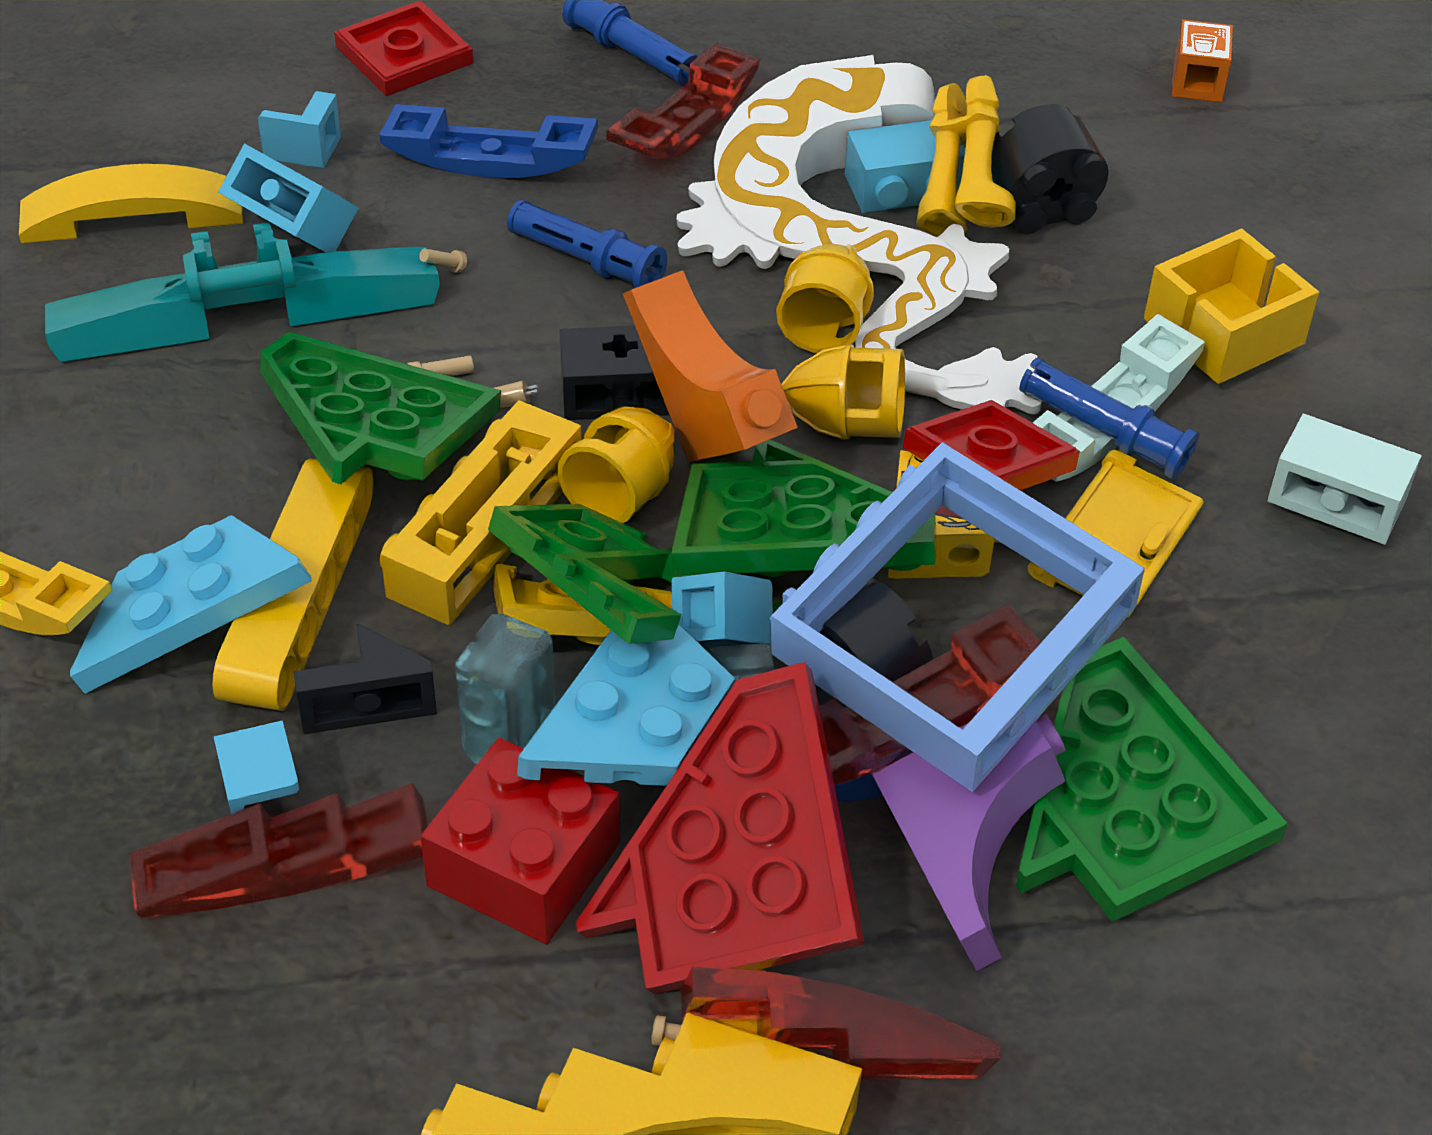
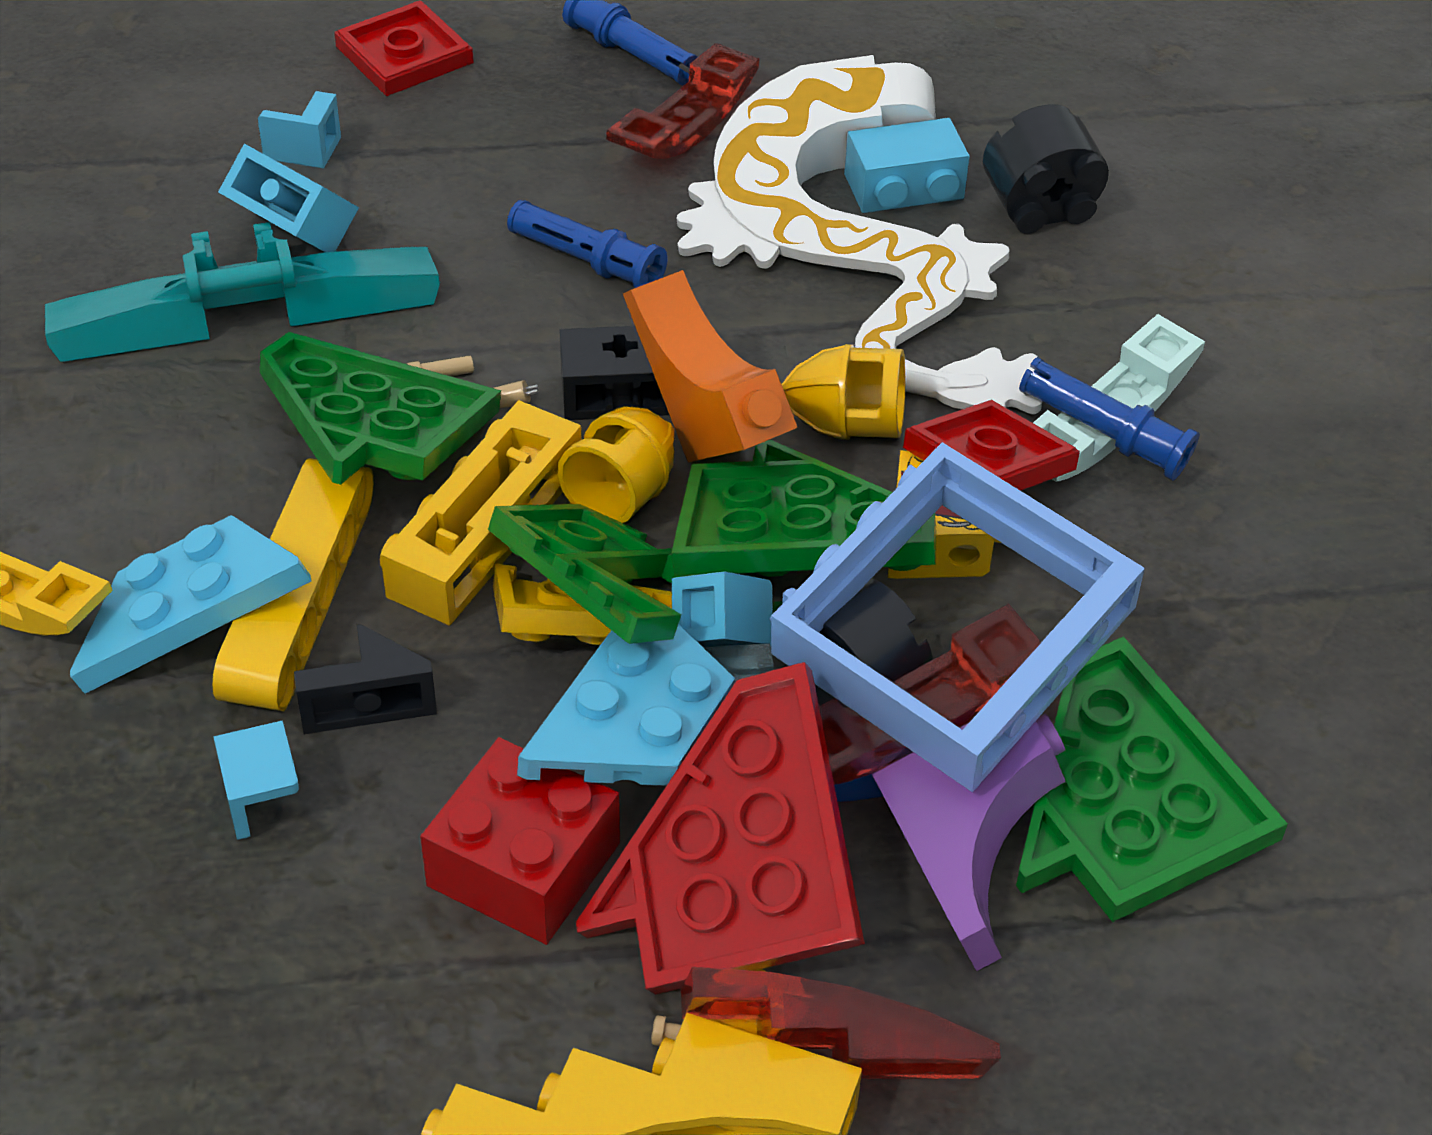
yellow slope [19,164,244,243] -> none
clear red slope [129,783,428,918] -> none
blue slope [379,104,599,178] -> none
tan piece [419,248,467,273] -> none
clear light blue brick [455,613,555,764] -> none
yellow helmet [776,244,874,353] -> none
yellow piece [916,75,1016,237] -> none
yellow door [1028,450,1204,617] -> none
yellow piece [1144,228,1319,384] -> none
orange brick [1171,19,1233,102] -> none
light aqua brick [1267,413,1422,545] -> none

